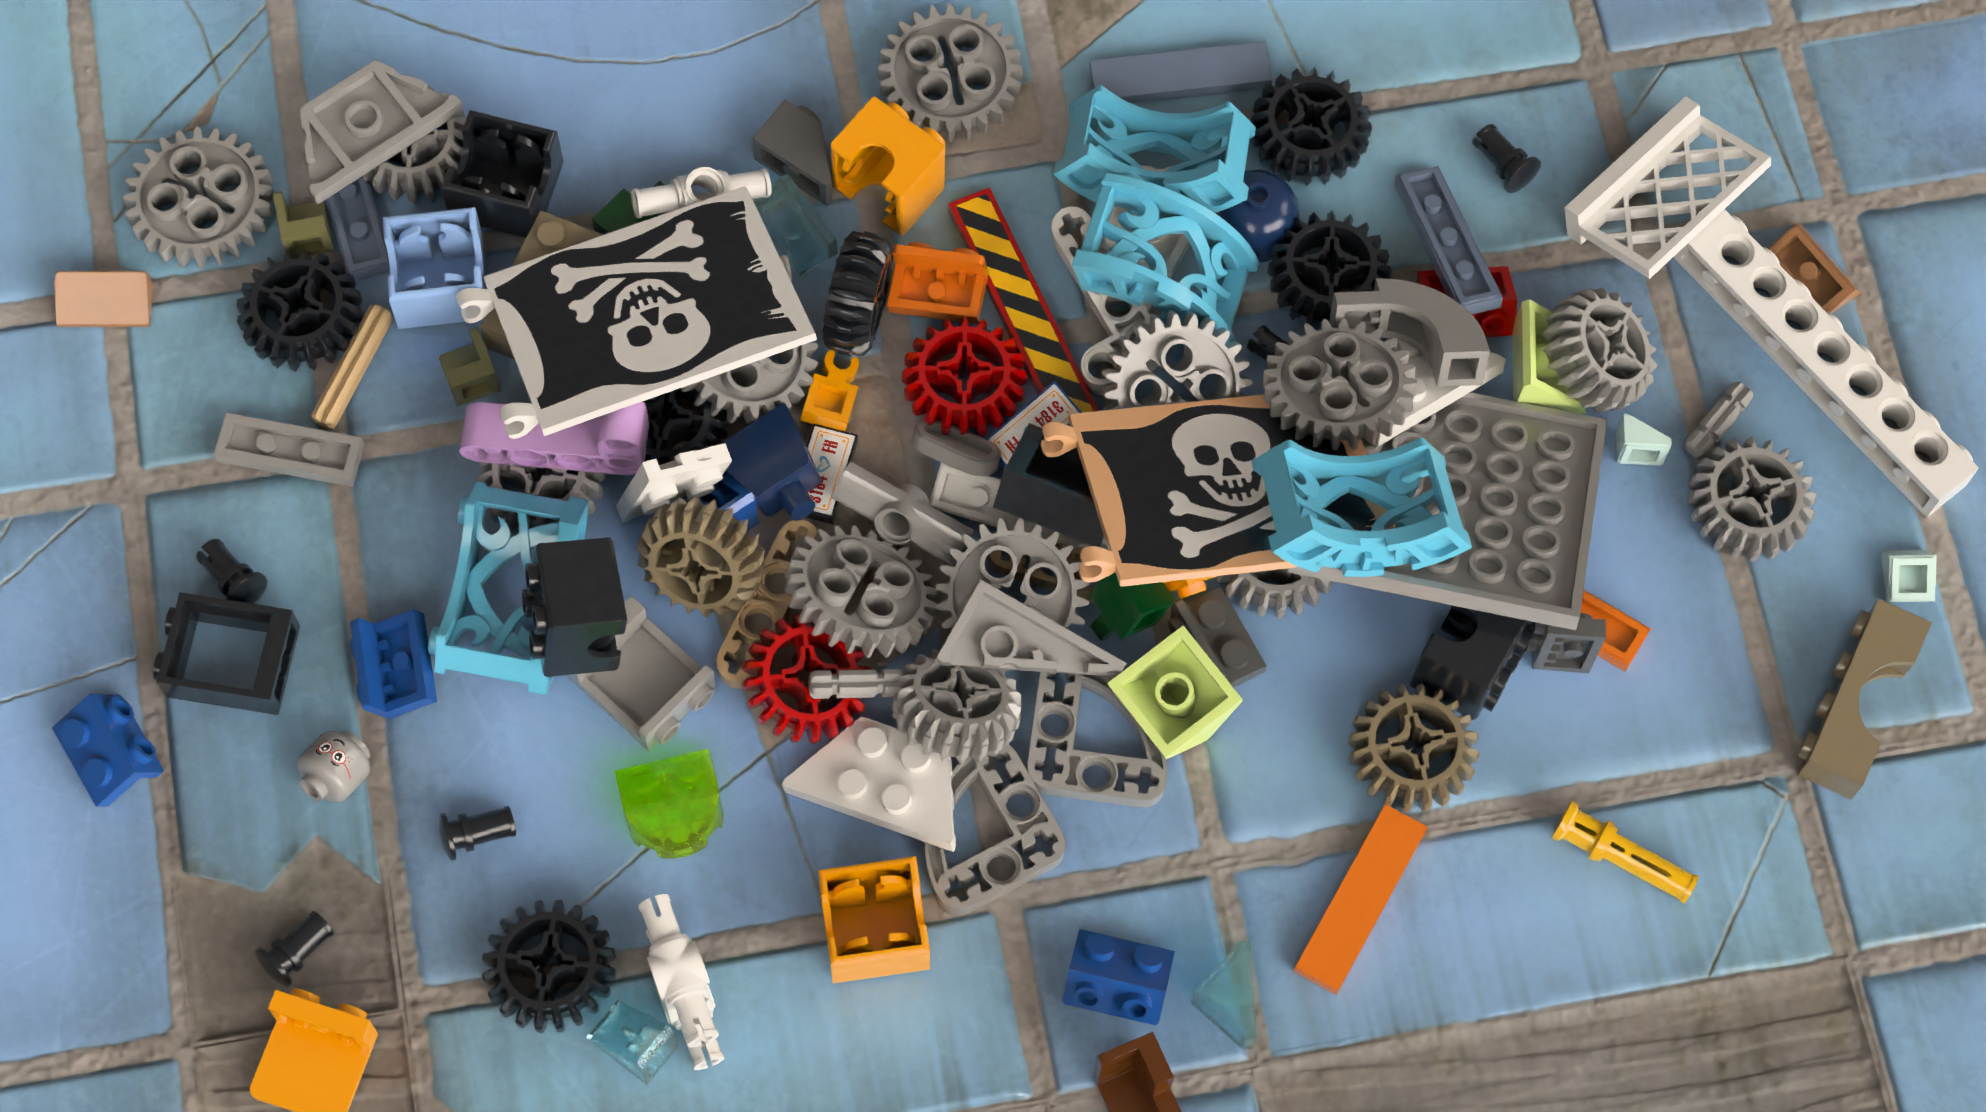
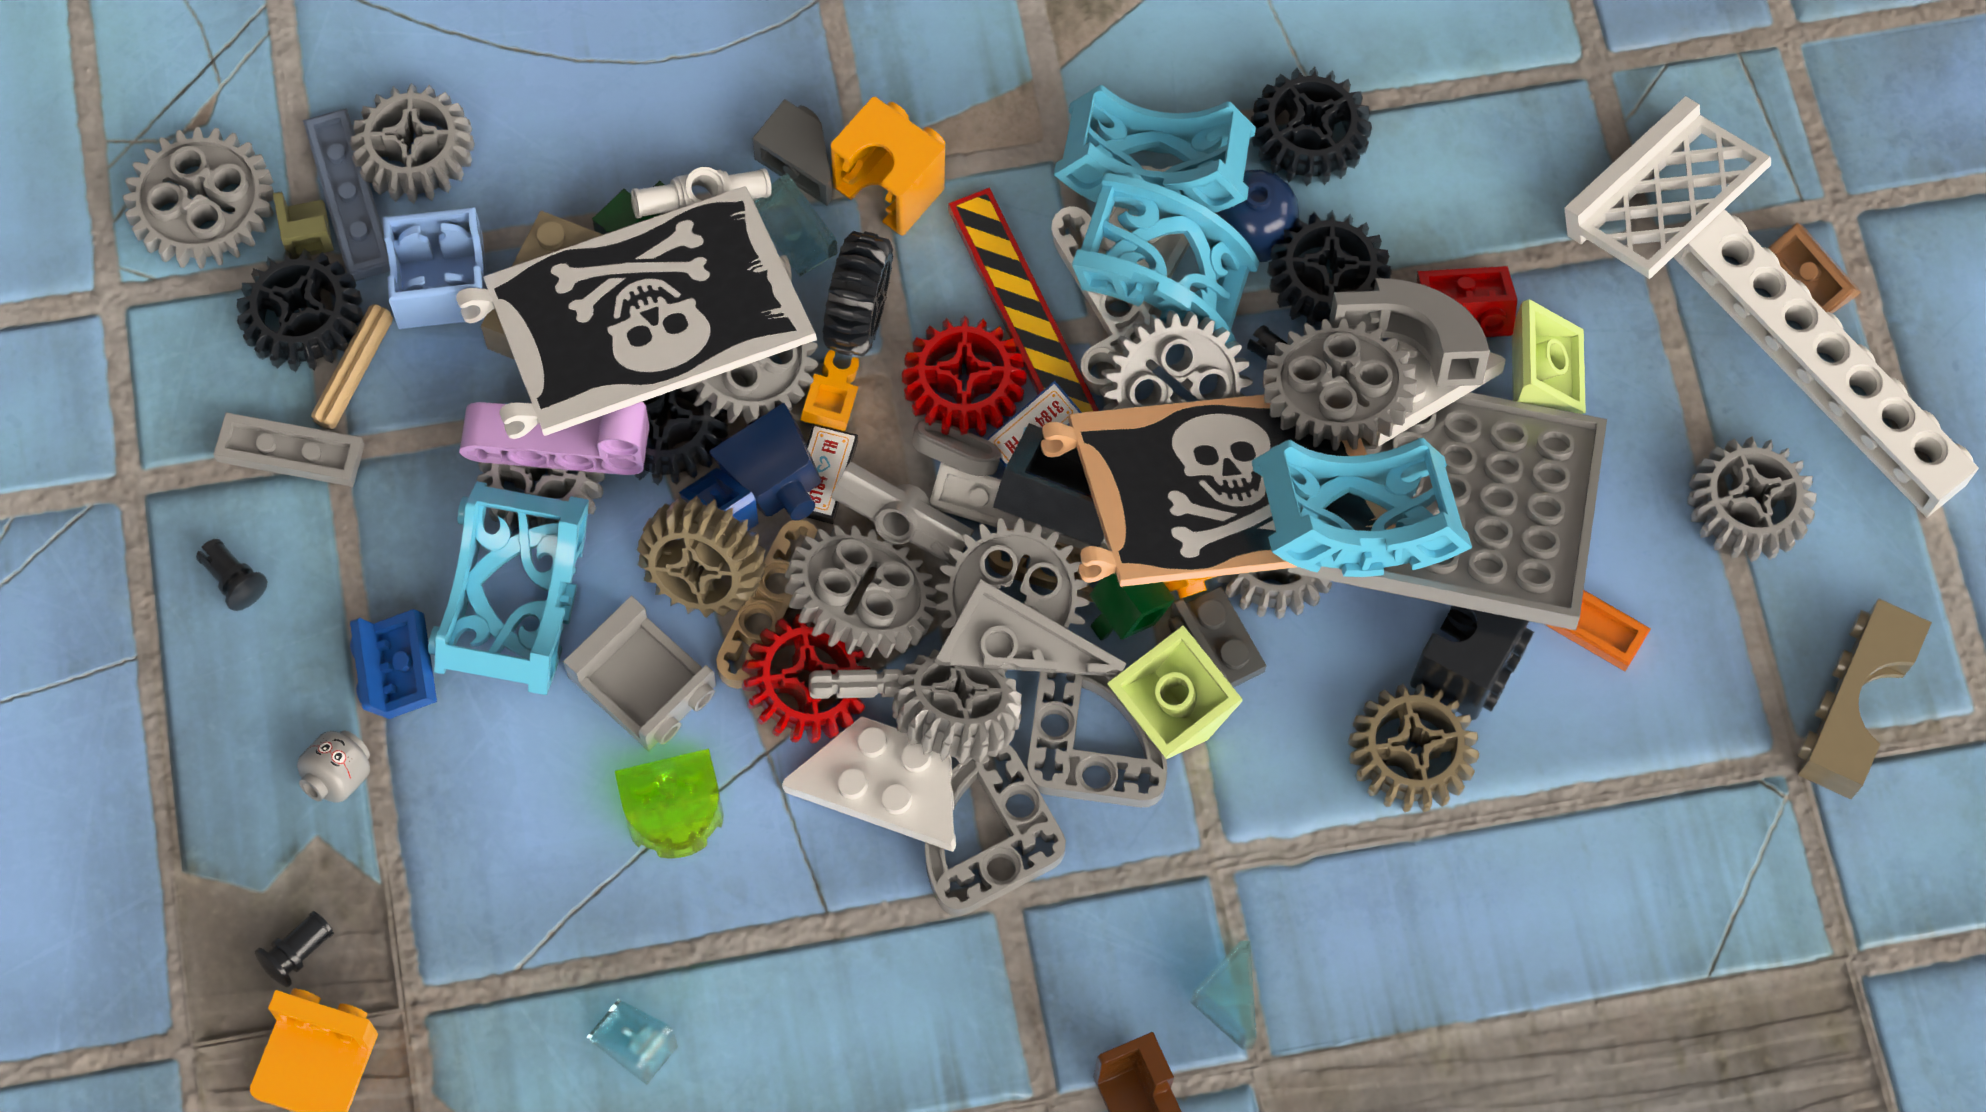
blue bracket [52,694,164,807] -> none
slope [54,271,154,327] -> none
black window [153,592,300,715] -> none
light grey wing [299,60,464,205] -> none
olive panel [439,326,501,406] -> none
black pin [439,806,516,861] -> none
black piece [441,110,564,238] -> none
black gear [482,899,616,1033] -> none
black piece [522,537,627,677] -> none
white wing [616,444,732,523] -> none
white piece [638,894,724,1070] -> none
light orange piece [818,856,930,983] -> none
light grey gear [878,4,1023,142] -> none
orange bracket [887,242,989,324] -> none
blue bracket [1063,929,1175,1025] -> none
sand blue tile [1089,41,1273,103] -> none
orange tile [1293,804,1428,995] -> none
sand blue tile [1395,166,1503,314] -> none
black pin [1472,124,1541,193] -> none
dark grey bracket [1525,613,1606,673] -> none
light grey gear [1542,287,1658,413] -> none
yellow pin [1551,800,1699,903] -> none
light aqua slope [1616,414,1672,466] -> none
light grey axle [1683,382,1754,460] -> none
light aqua slope [1881,550,1936,602] -> none

